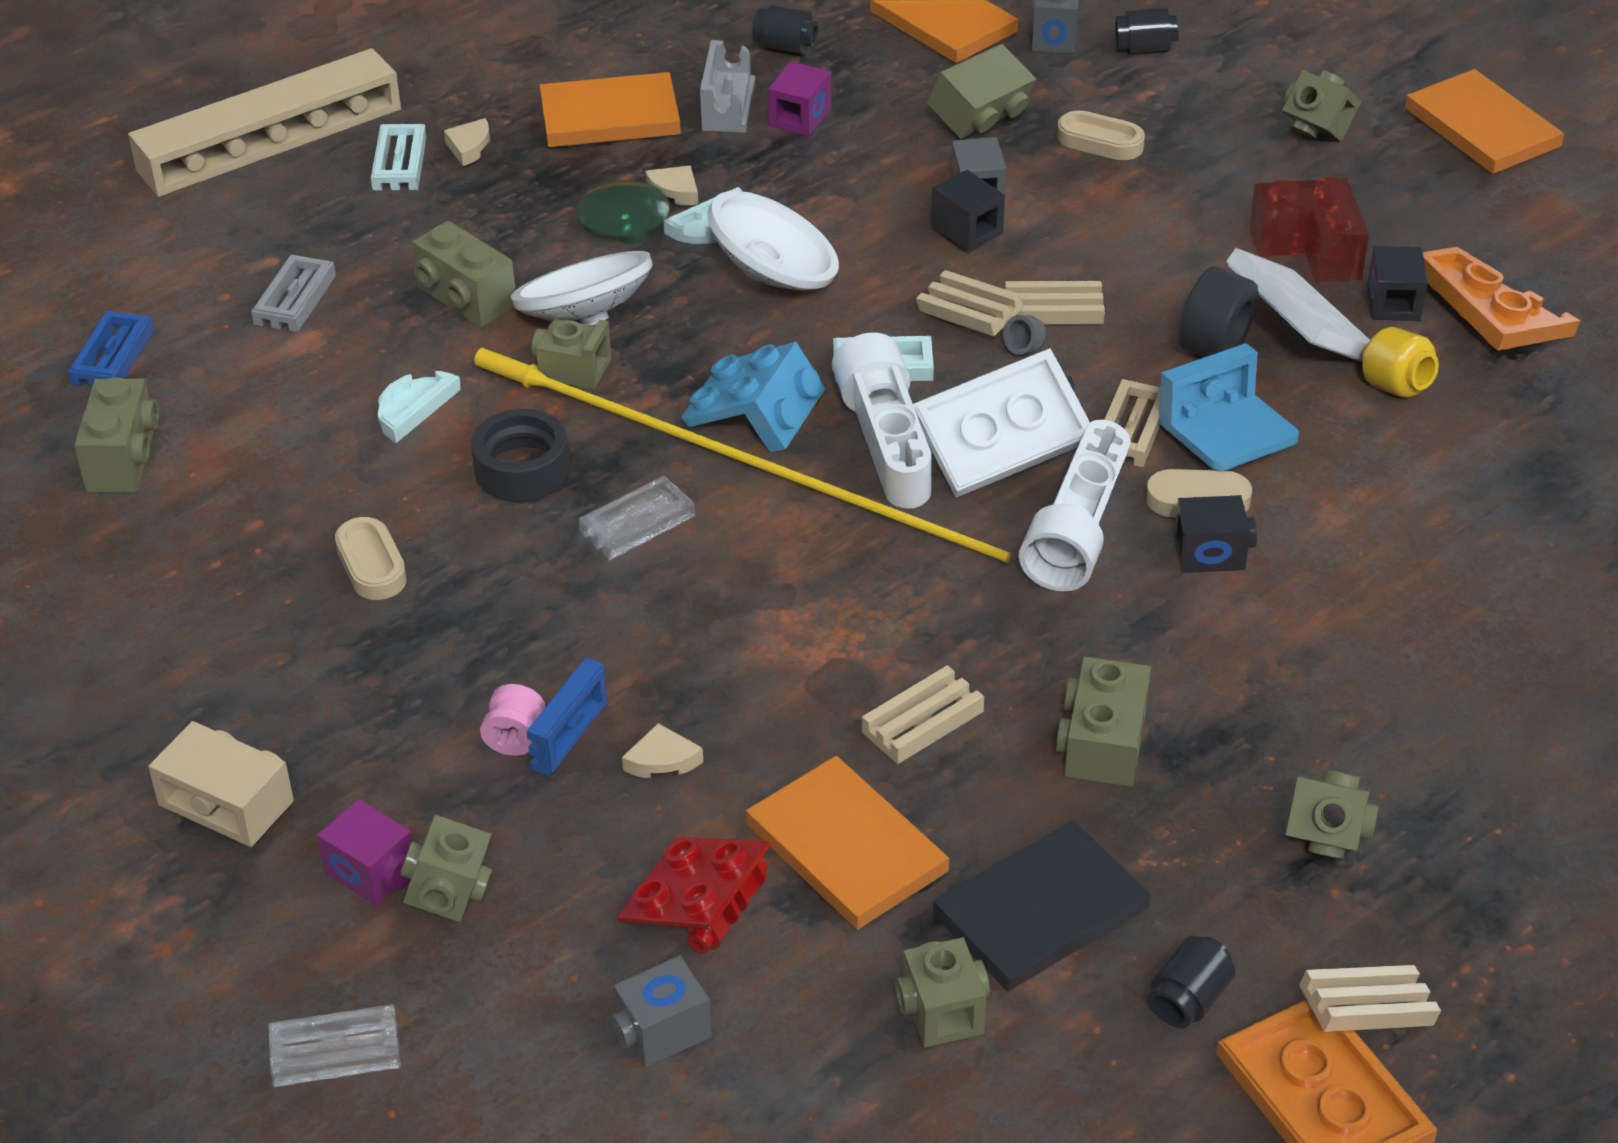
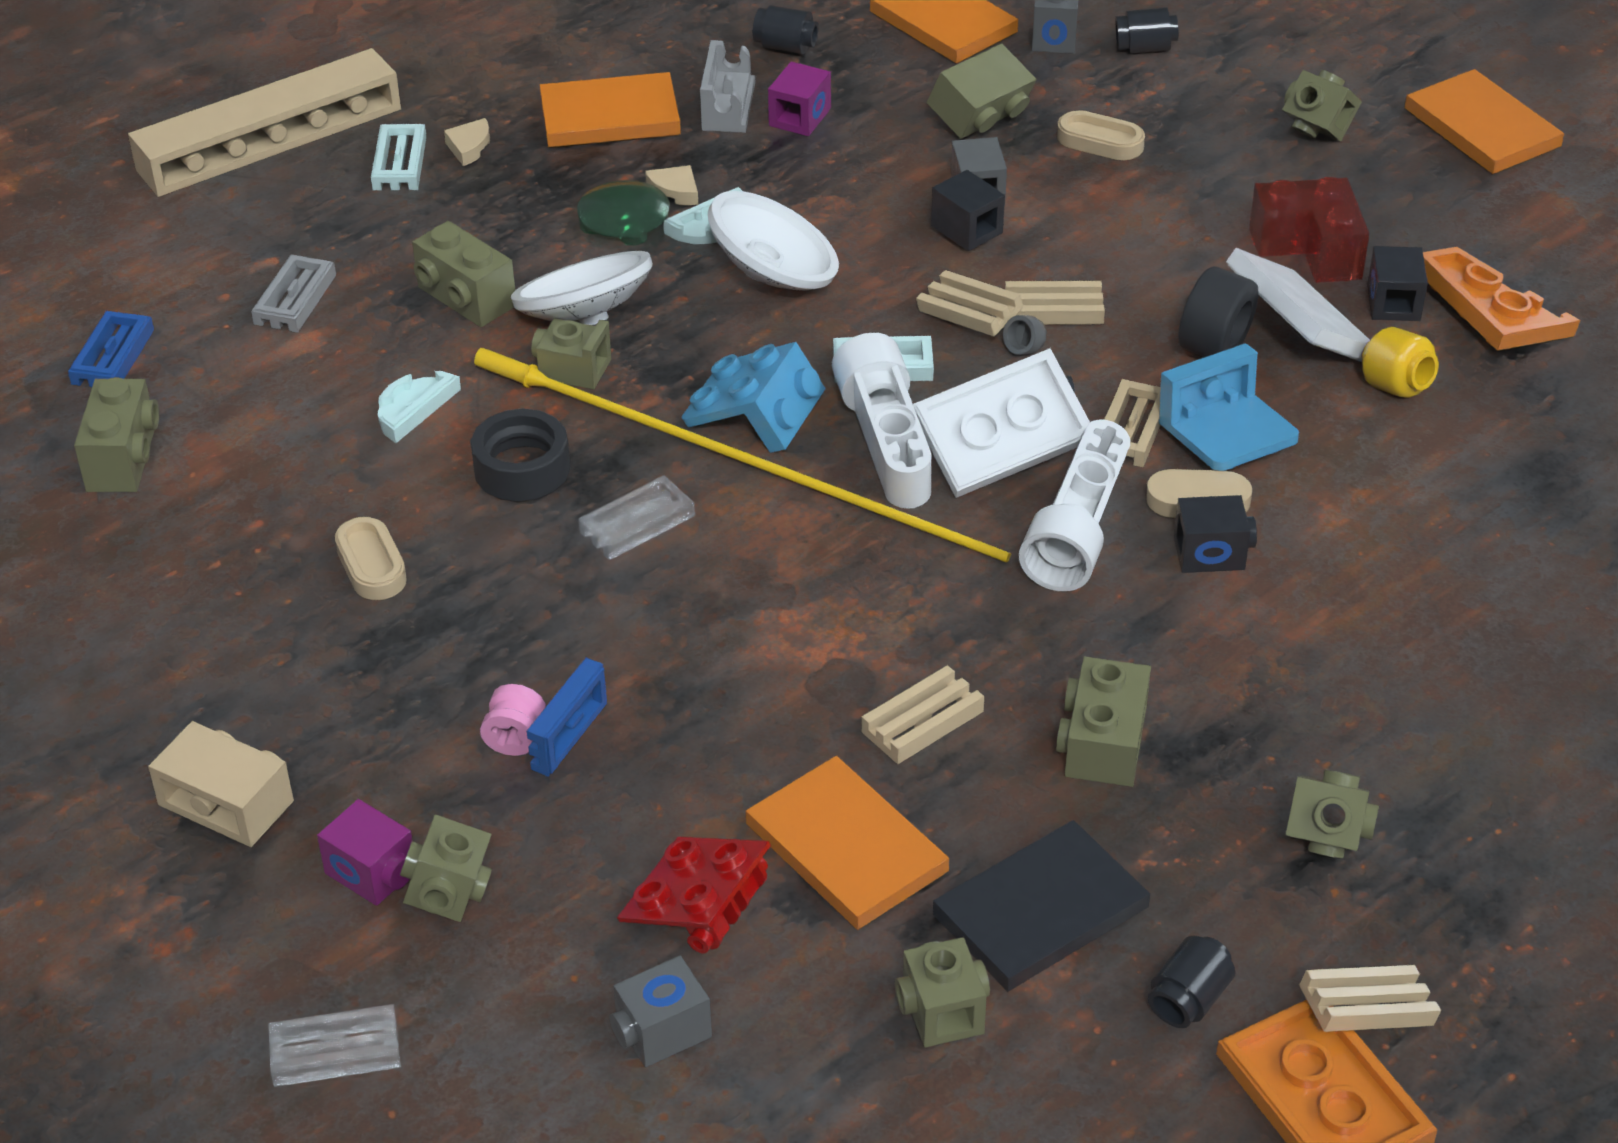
tan tile [622,723,703,778] -> none

